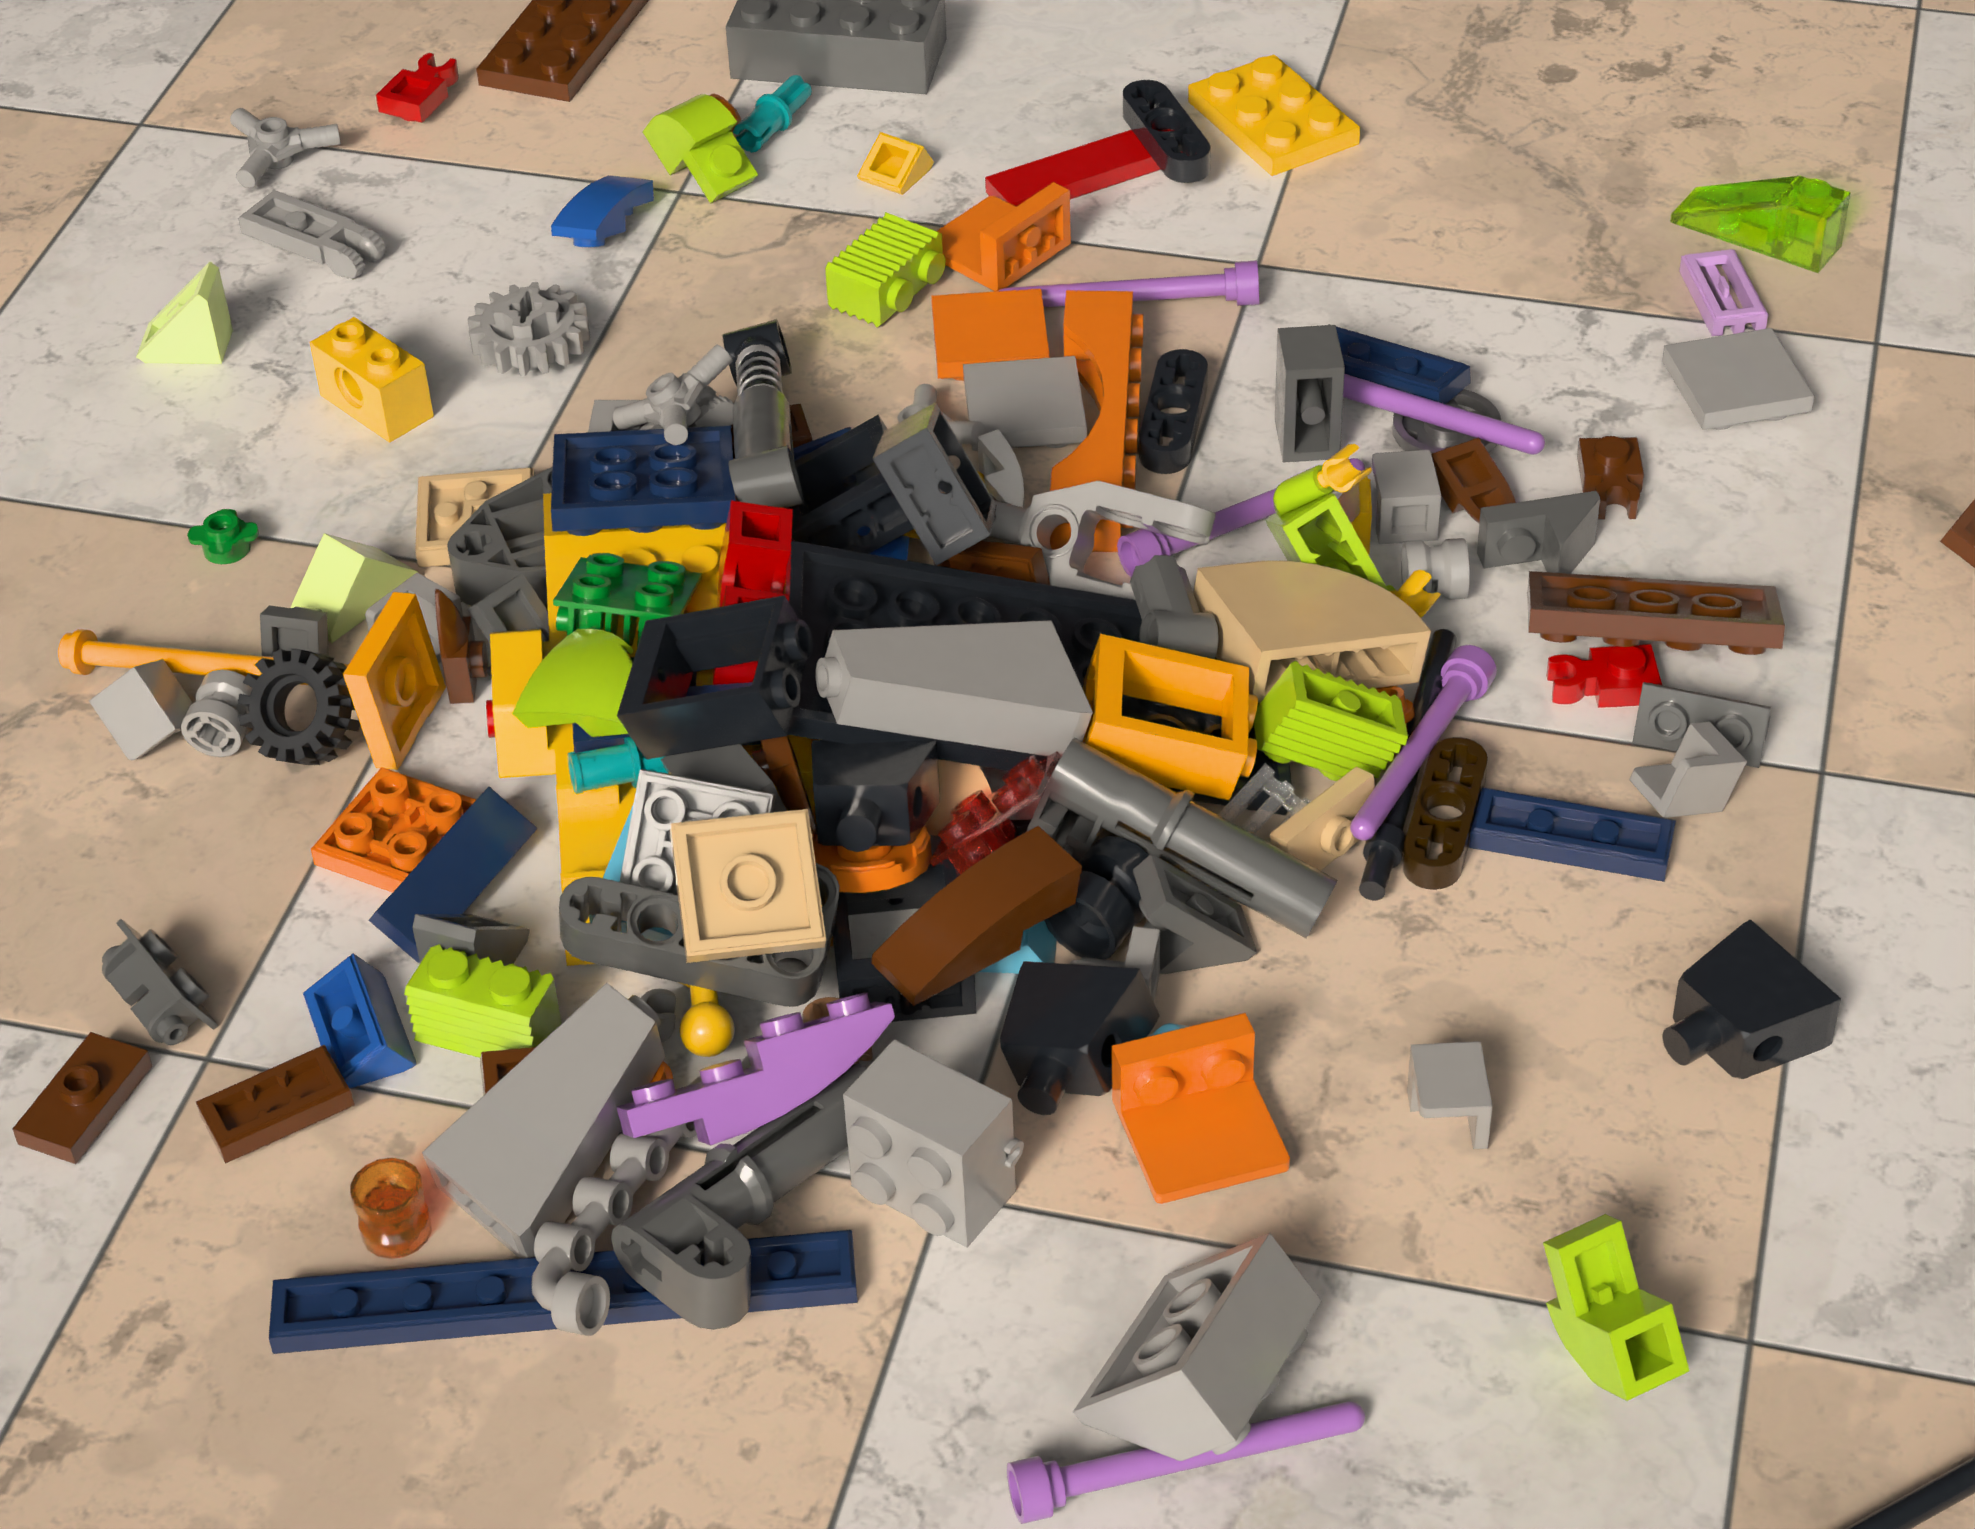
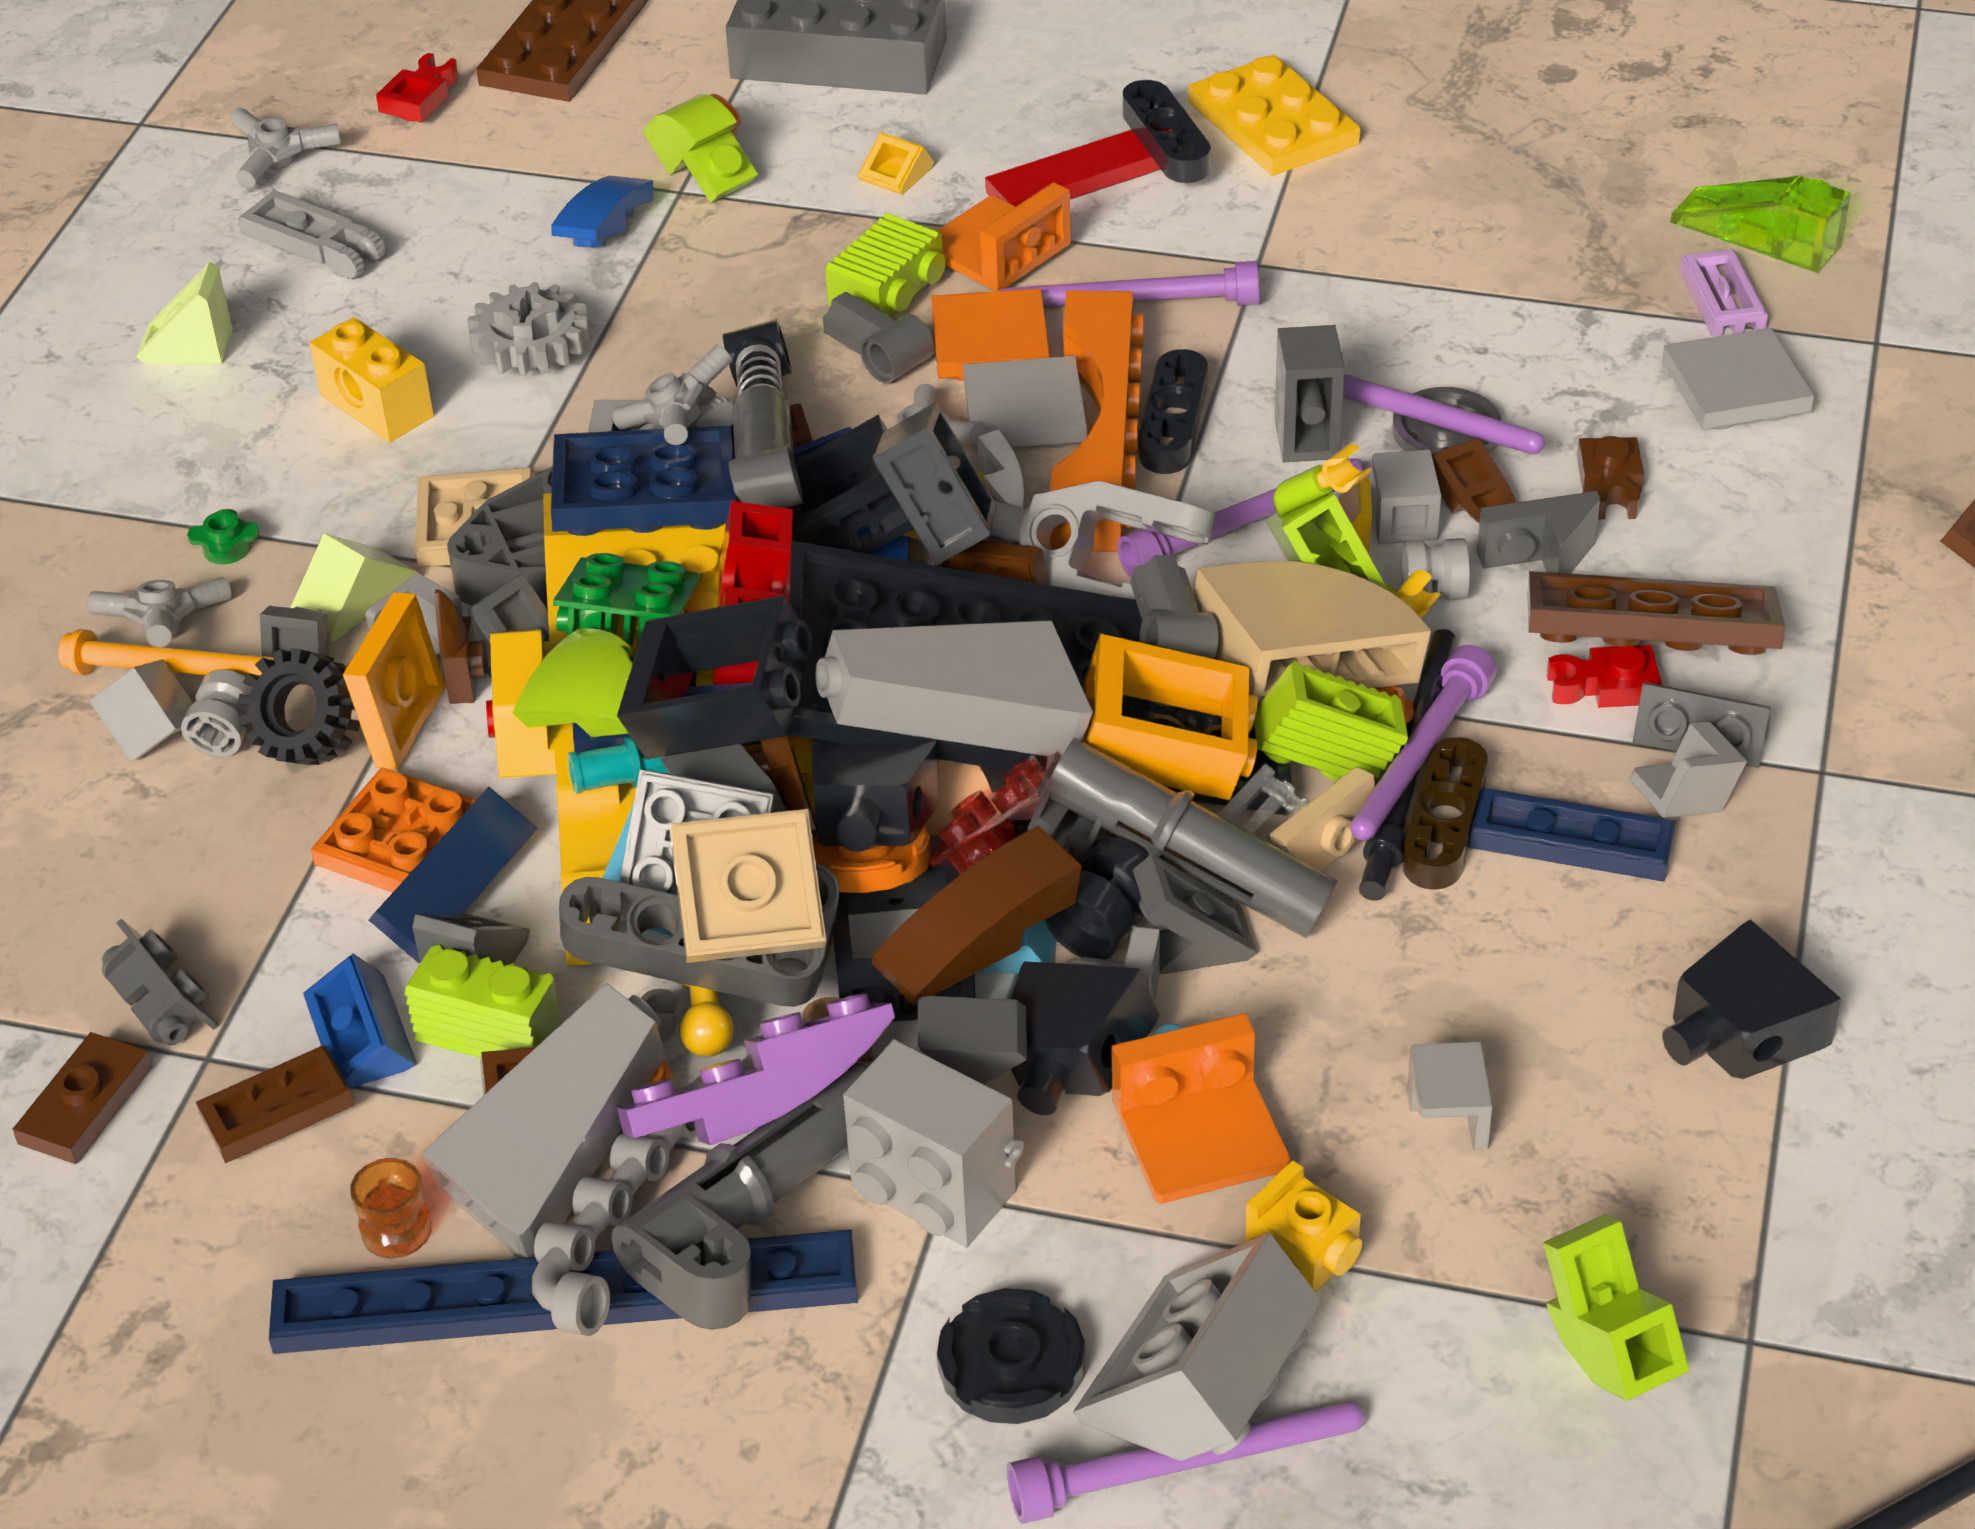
teal axle [733,75,812,153] -> none
dark blue tile [1328,324,1471,404] -> none
none -> light grey piece [87,577,231,647]
none -> dark grey piece [823,292,935,384]
none -> dark grey slope [914,996,1027,1085]
none -> black tile [937,1288,1085,1424]
none -> yellow brick [1245,1160,1362,1292]

